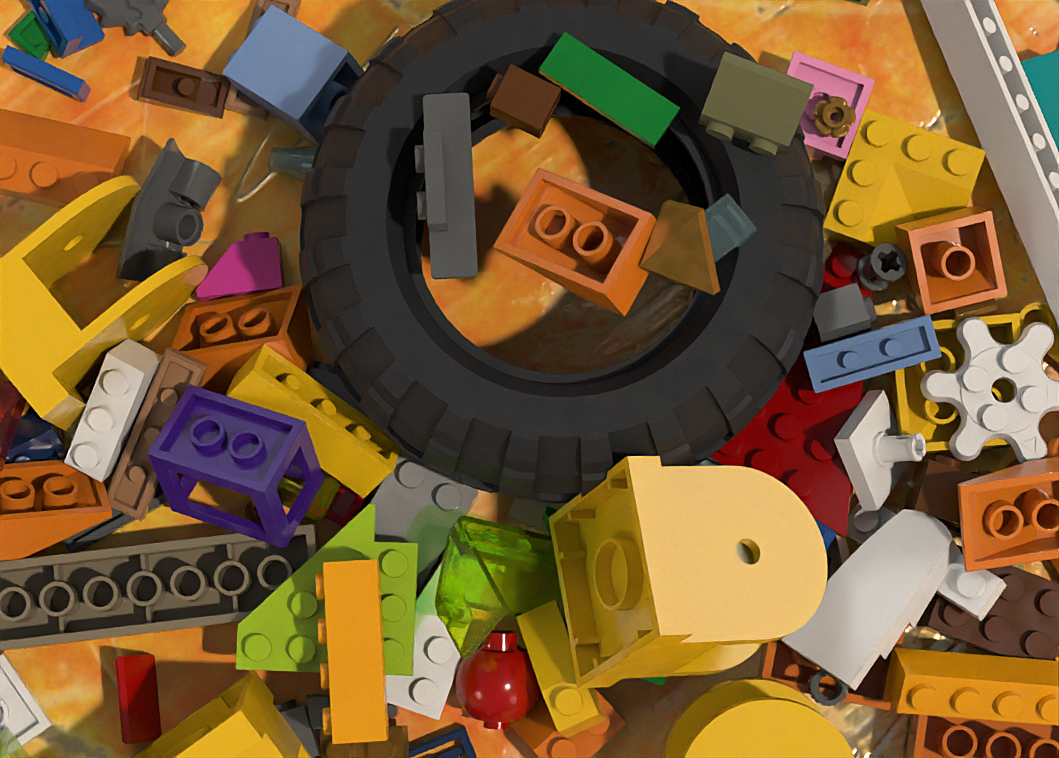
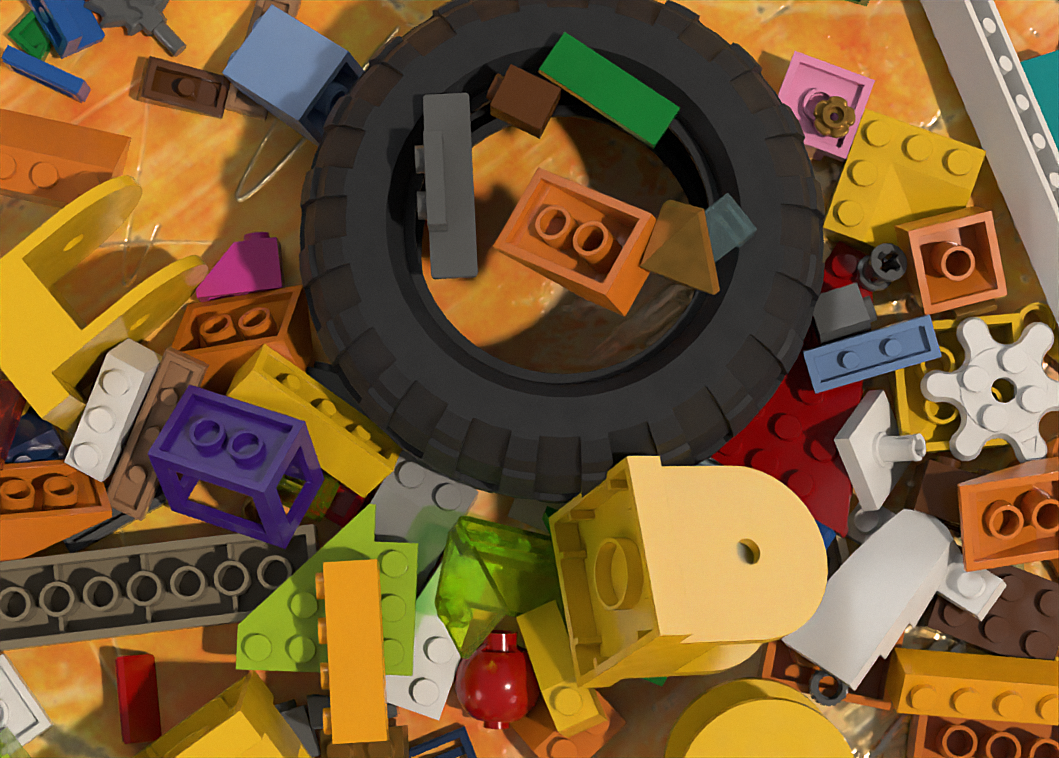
dark grey panel [116,138,222,282] -> none
clear light blue cone [268,146,318,183] -> none
olive slope [698,51,814,157] -> none

